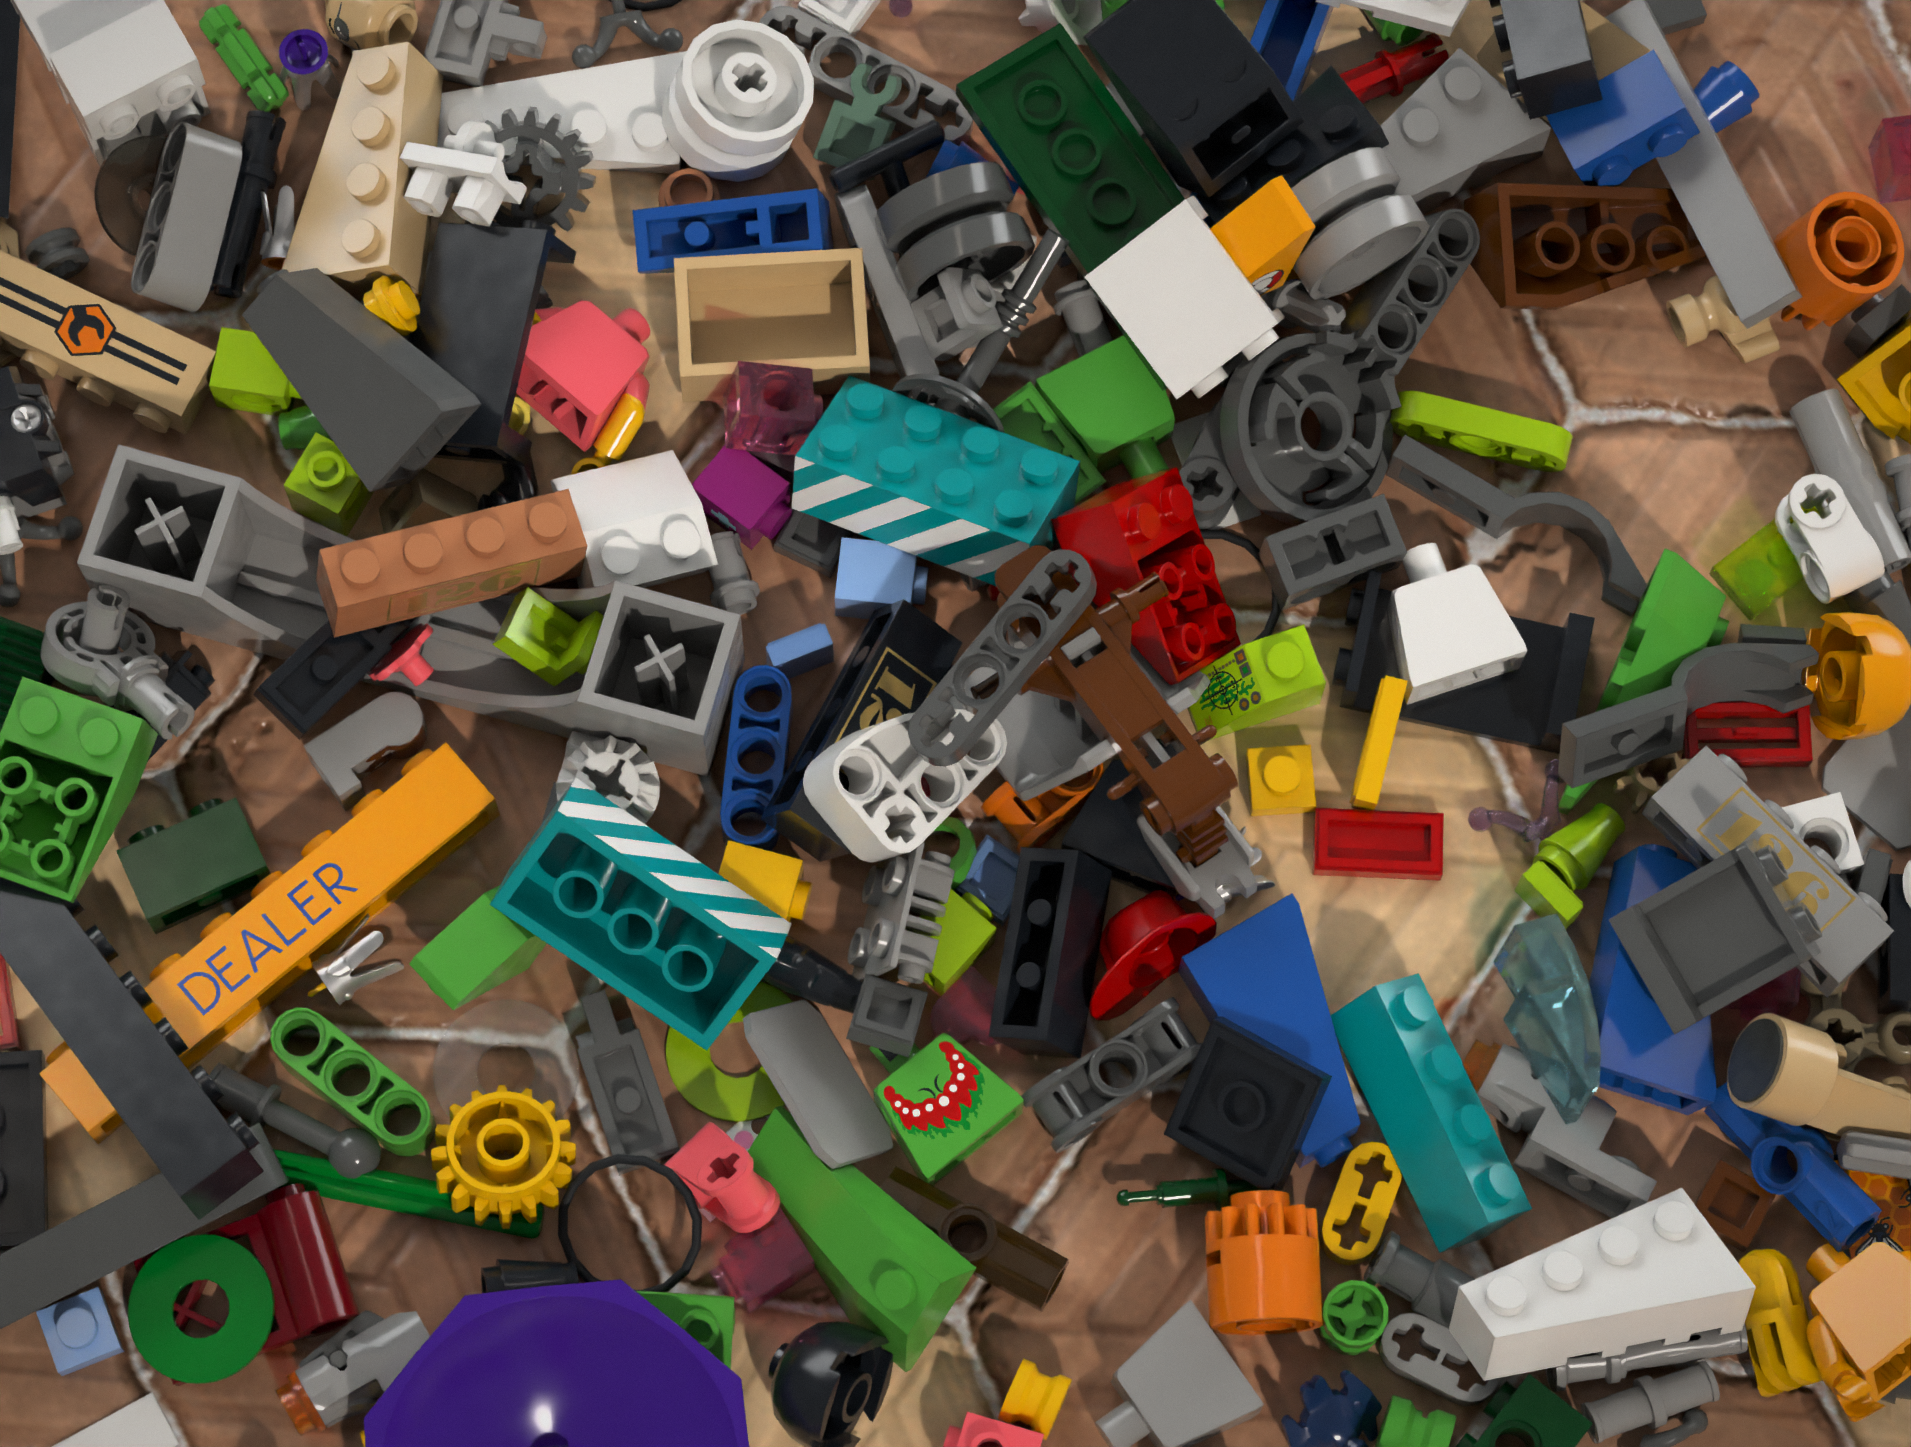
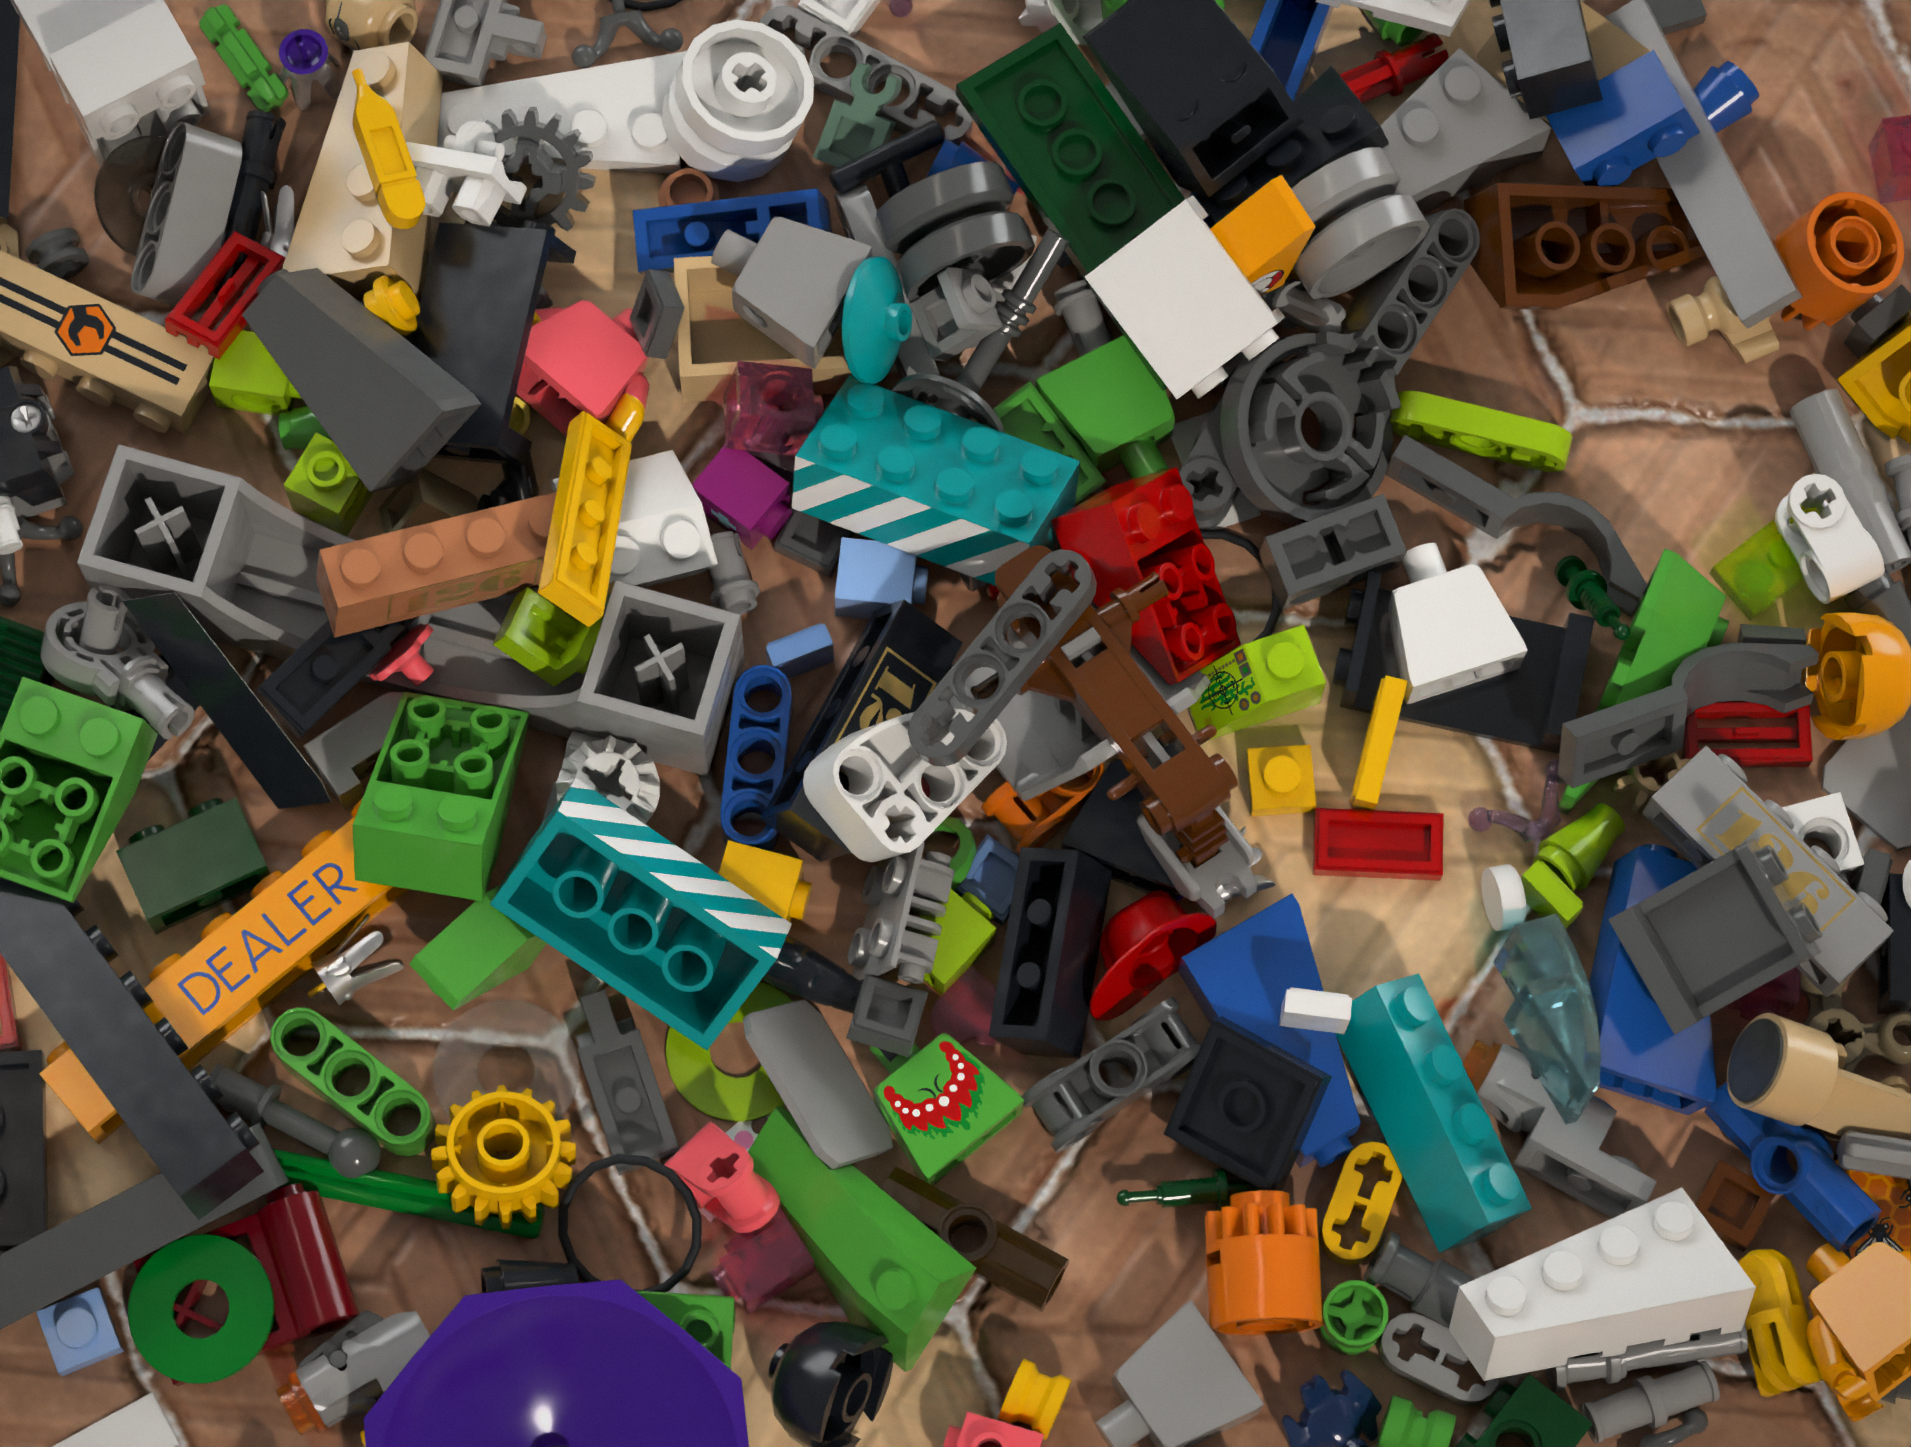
none -> black sticker [122,592,331,809]
none -> red tile [165,231,286,360]
none -> yellow piece [352,68,426,229]
none -> bright green slope [353,691,529,902]
none -> yellow tile [538,411,632,627]
none -> dark grey tile [630,269,685,359]
none -> light grey torso [711,217,872,369]
none -> teal dish [842,256,913,384]
none -> white tile [1279,987,1352,1034]
none -> white tile [1481,864,1526,931]
none -> dark green piece [1554,555,1631,640]

